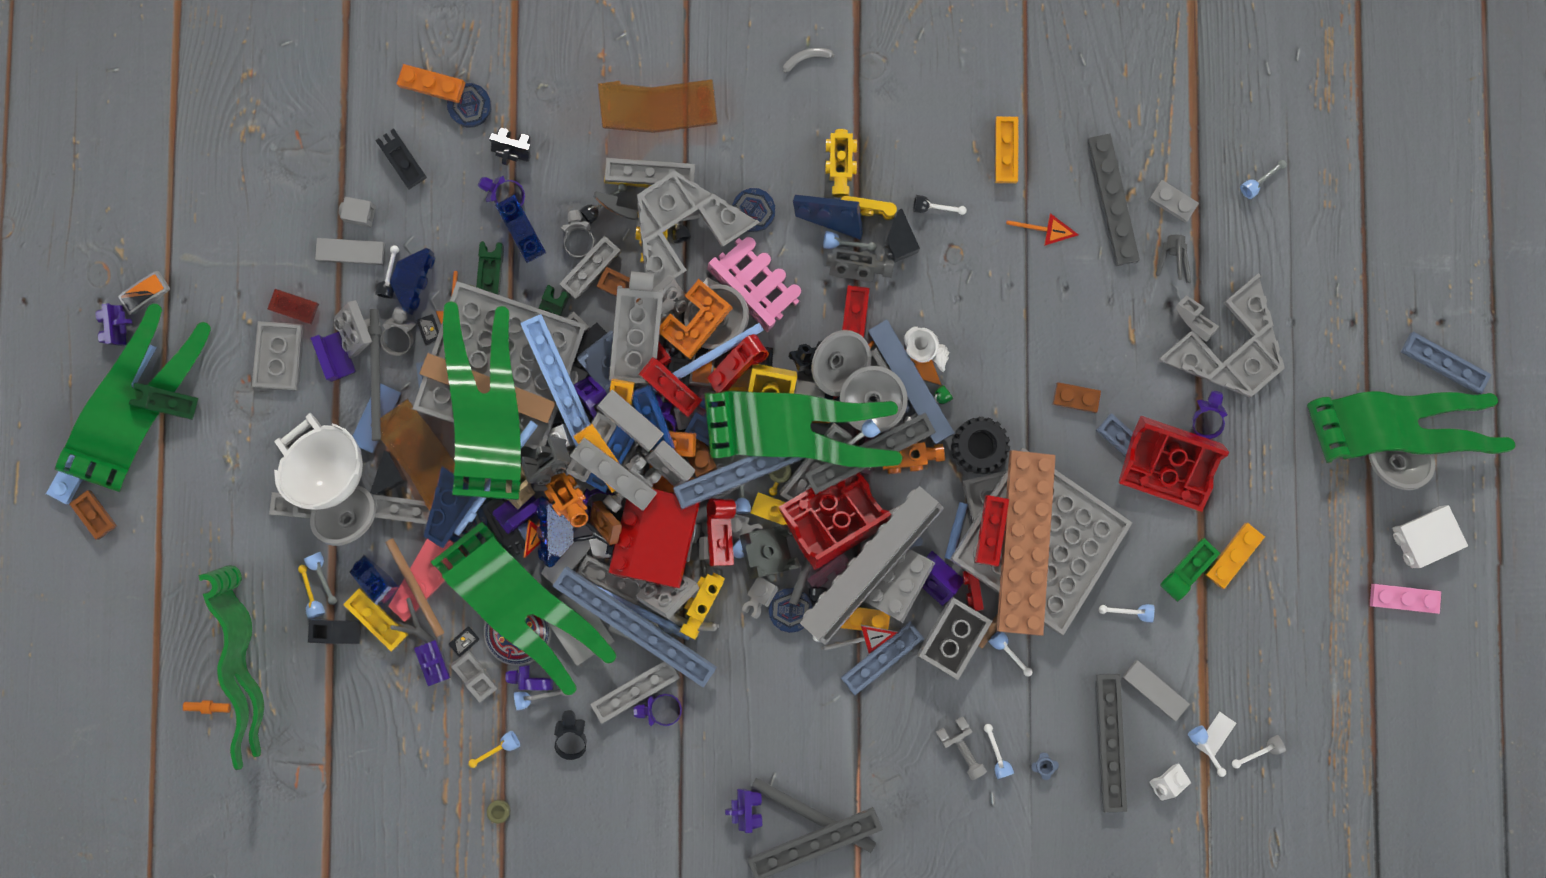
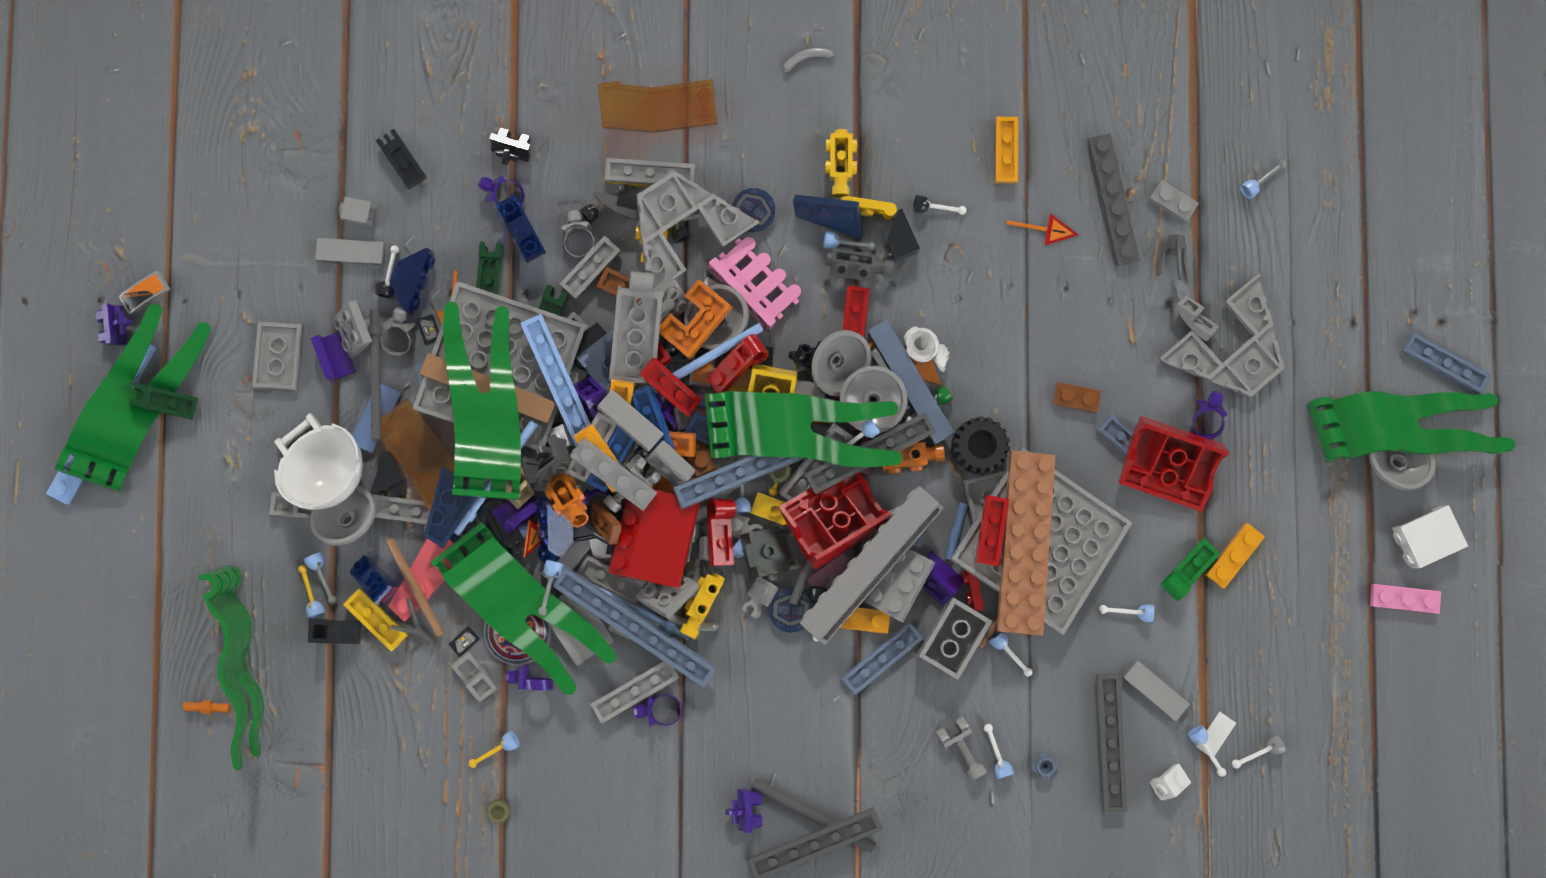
dark orange plate [70,490,117,540] -> none
clear red plate [267,289,319,325] -> none
orange plate [396,64,466,103] -> none
dark purple hips [414,640,450,686] -> none
dark blue tile [447,83,492,128] -> none
hinge [514,690,567,710] -> none
black piece [554,710,587,760] -> none
piece [823,625,898,654] -> none
none -> hinge [538,560,564,616]

